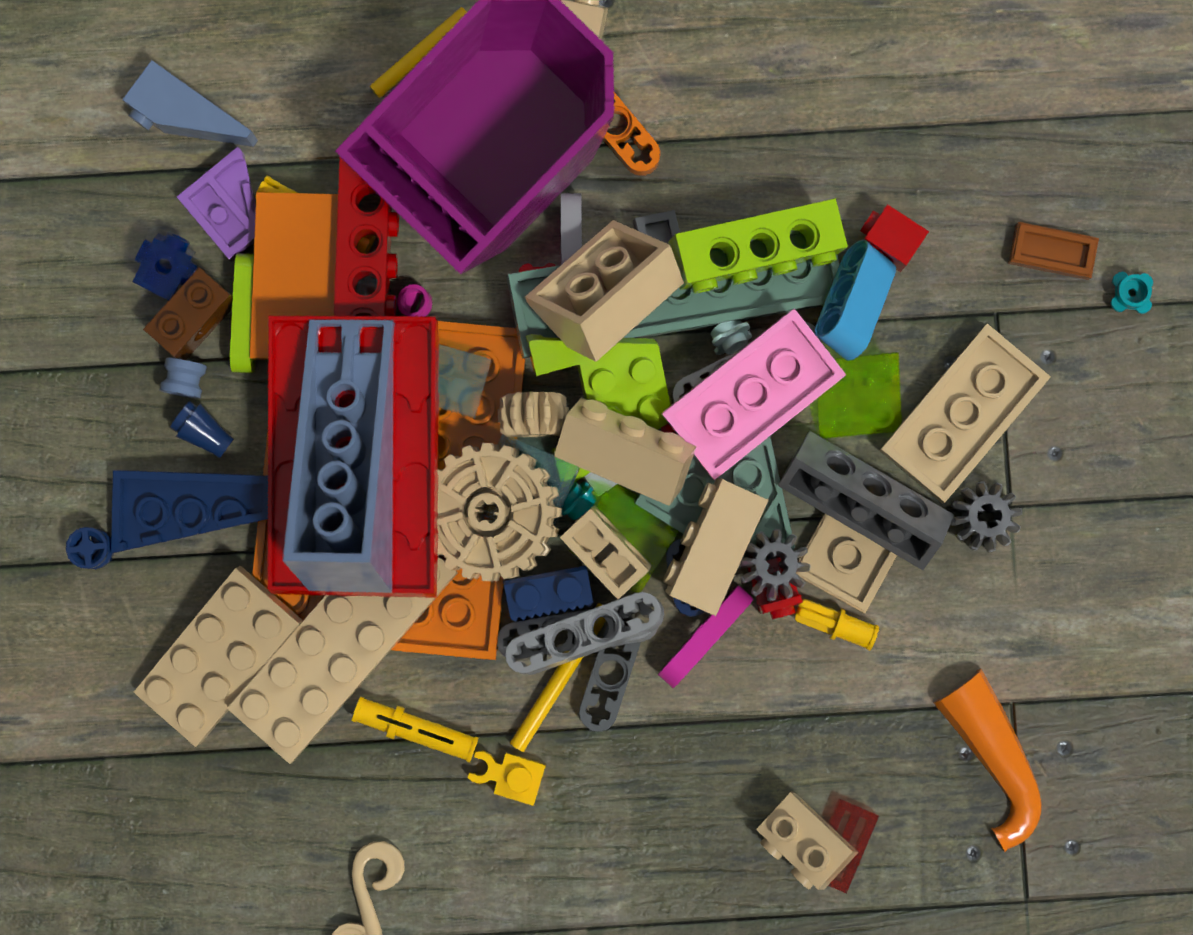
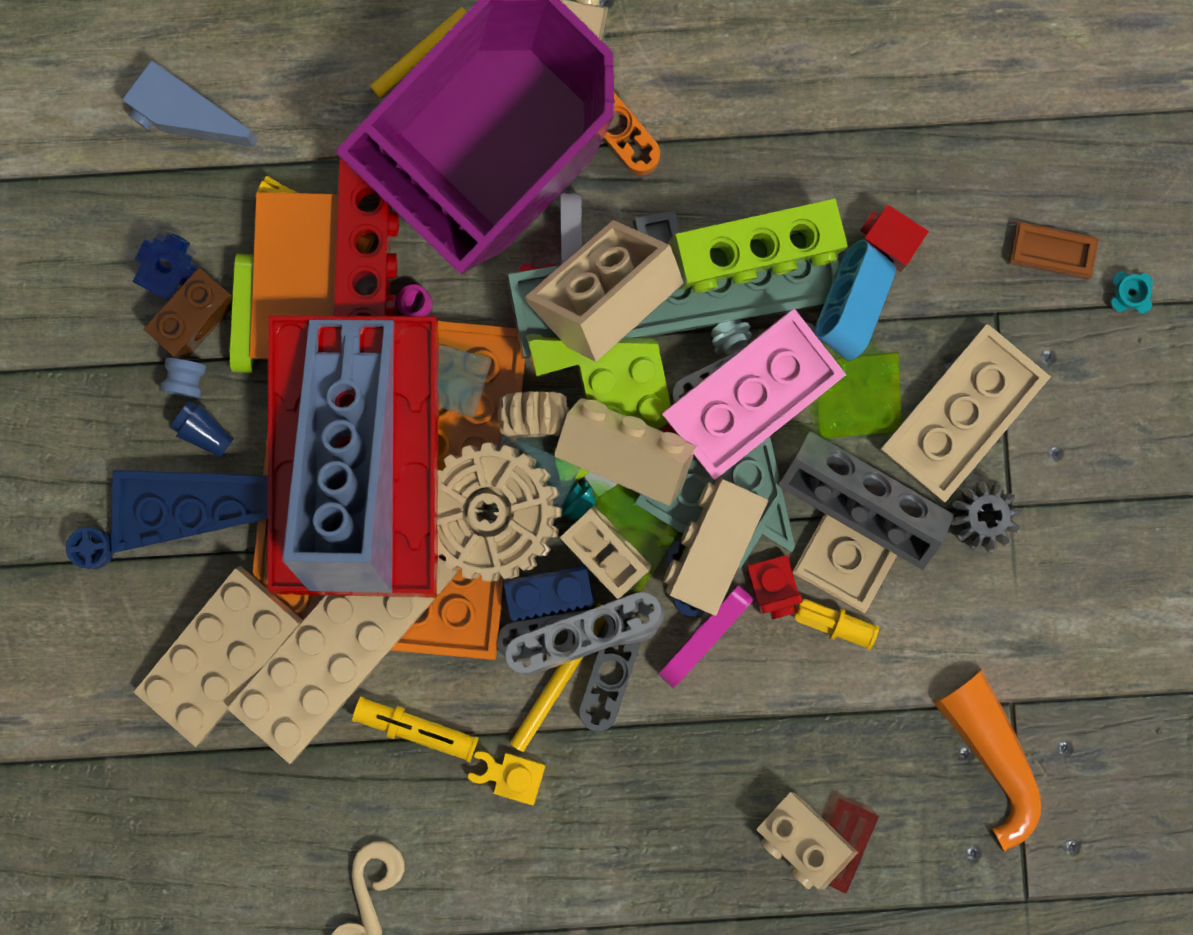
medium lavender wing [177,147,256,262] -> none
flat silver gear [739,529,811,601] -> none

